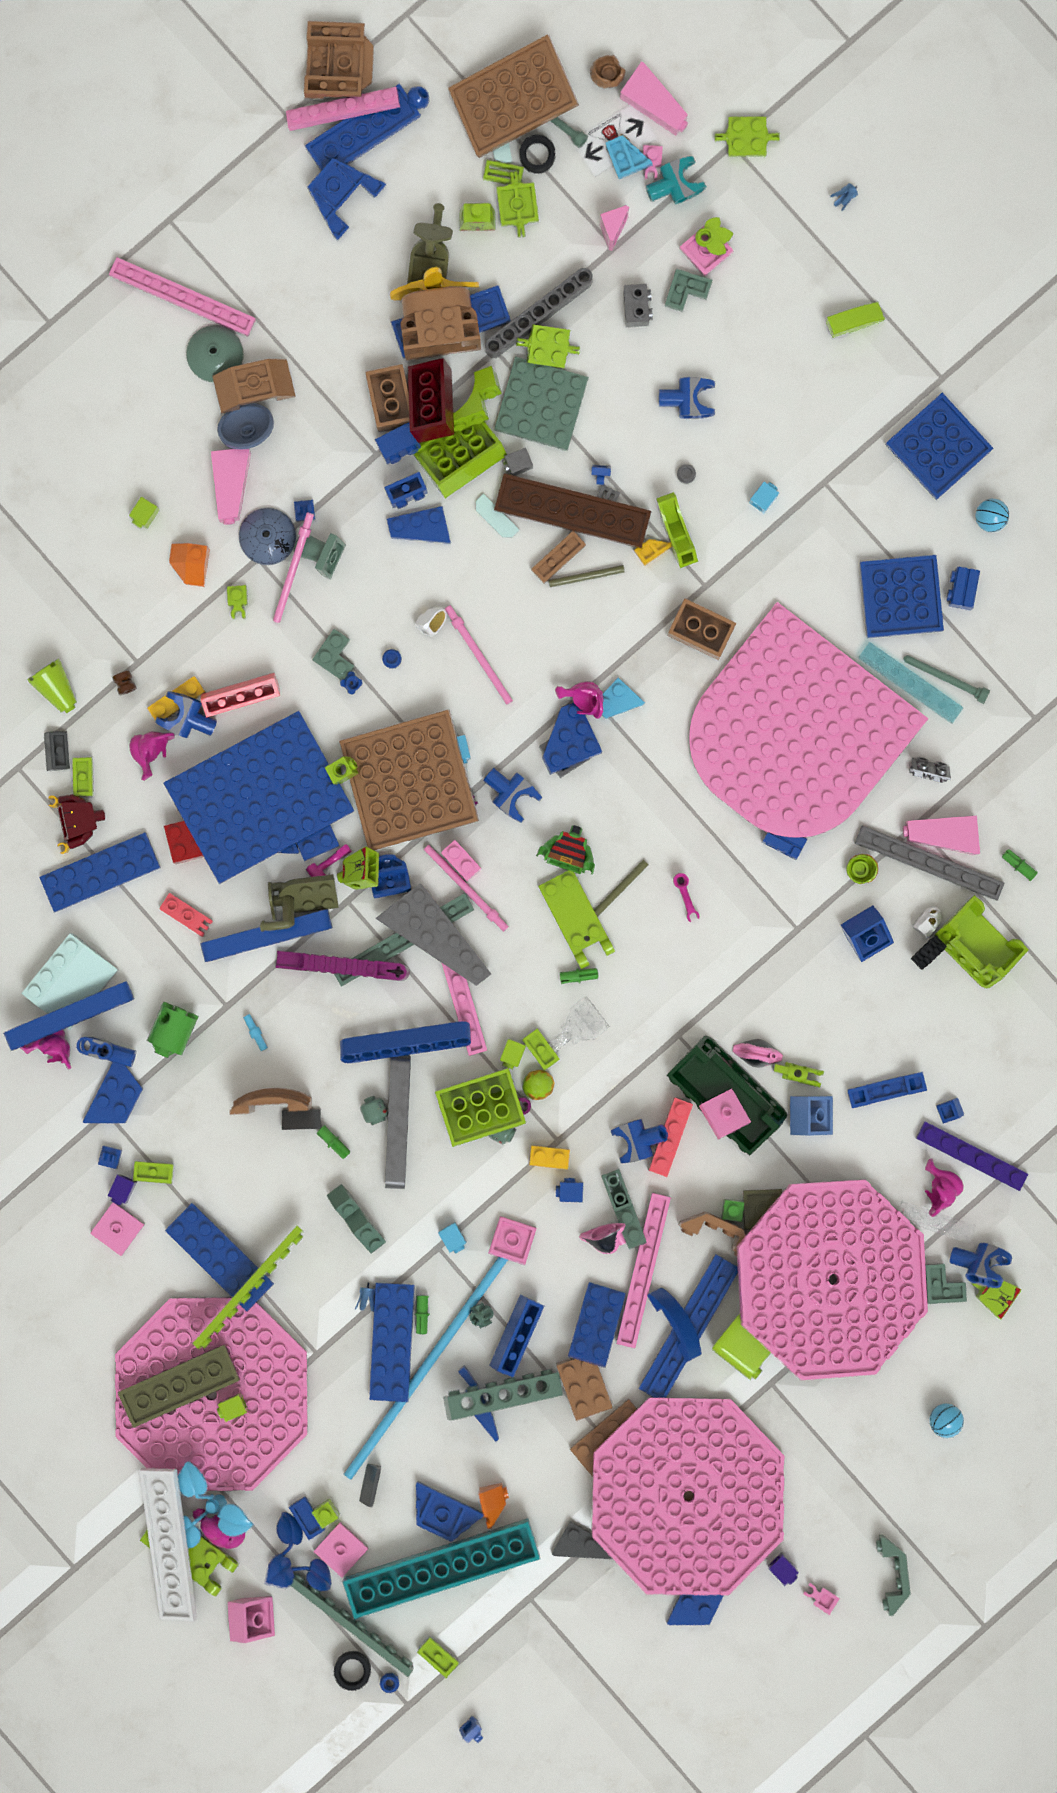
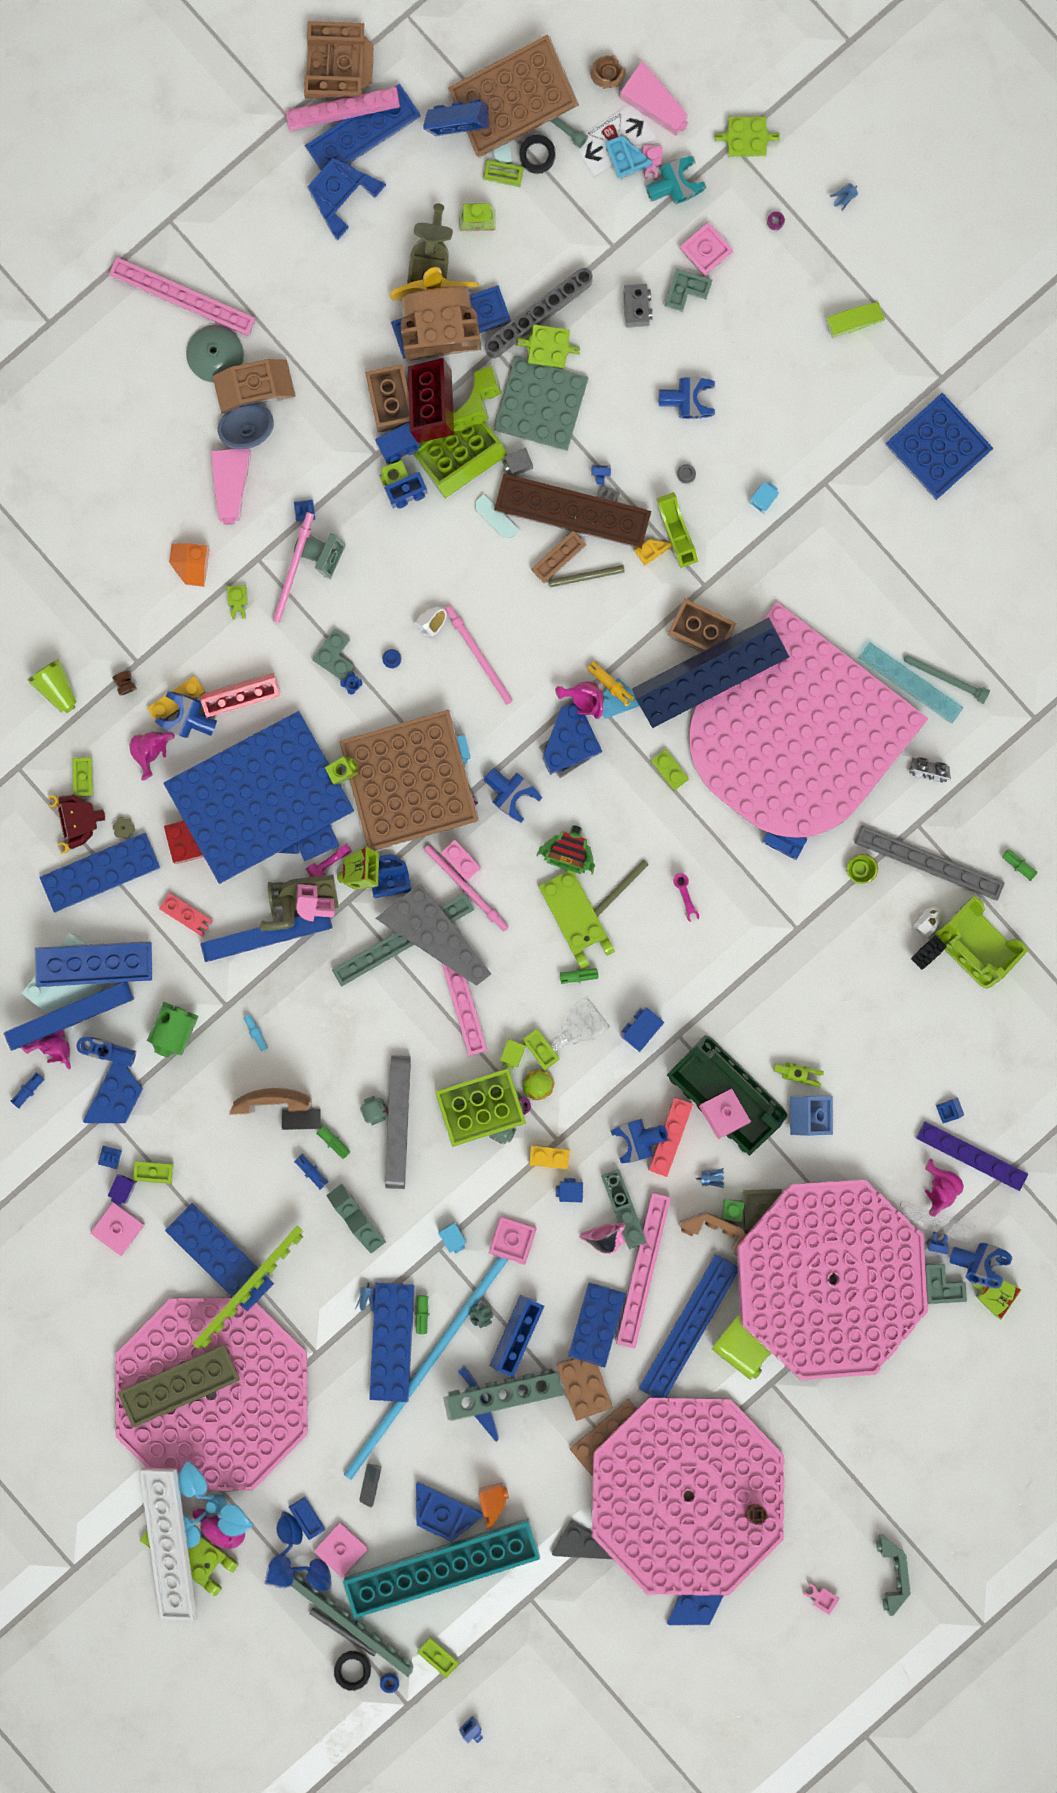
dark grey slope [44,731,70,771] -> none
lime brick [129,497,159,529] -> none
lime brick [217,1393,249,1422] -> none
bright pink slope [228,1596,275,1643] -> none
sand blue dish [239,508,296,565] -> none
magenta piece [275,951,410,981] -> none
lime brick [312,1498,340,1529] -> none
blue beam [340,1021,471,1063] -> none
blue wing [387,506,451,544] -> none
blue plate [407,86,429,109] -> none
lime plate [496,171,539,238] -> none
bright pink slope [600,205,629,251] -> none
blue slope [647,1288,702,1362] -> none
lime plate [695,217,733,255] -> none
bright pink hat [732,1039,783,1068] -> none
dark purple brick [767,1552,799,1586] -> none
blue slope [841,905,894,962] -> none
blue slope [847,1072,927,1109] -> none
blue plate [860,555,944,638] -> none
bright pink slope [903,815,980,855] -> none
medium azure piece [929,1403,964,1438] -> none
blue brick [946,567,980,610] -> none
medium azure piece [975,499,1009,532] -> none
none -> blue pin [10,1072,45,1109]
none -> blue plate [35,941,152,987]
none -> olive plant [113,817,135,838]
none -> blue pin [294,1153,329,1190]
none -> bright pink brick [296,884,335,921]
none -> flat silver bar [309,1607,376,1656]
none -> lime brick [379,460,408,486]
none -> blue slope [423,99,489,136]
none -> yellow pin [587,661,634,706]
none -> blue brick [621,1007,664,1052]
none -> dark blue brick [632,617,789,728]
none -> lime plate [651,749,689,791]
none -> flat silver piece [696,1168,724,1188]
none -> reddish brown wheel [745,1504,768,1525]
none -> magenta bush [767,211,785,231]
none -> blue tile [927,1232,949,1255]

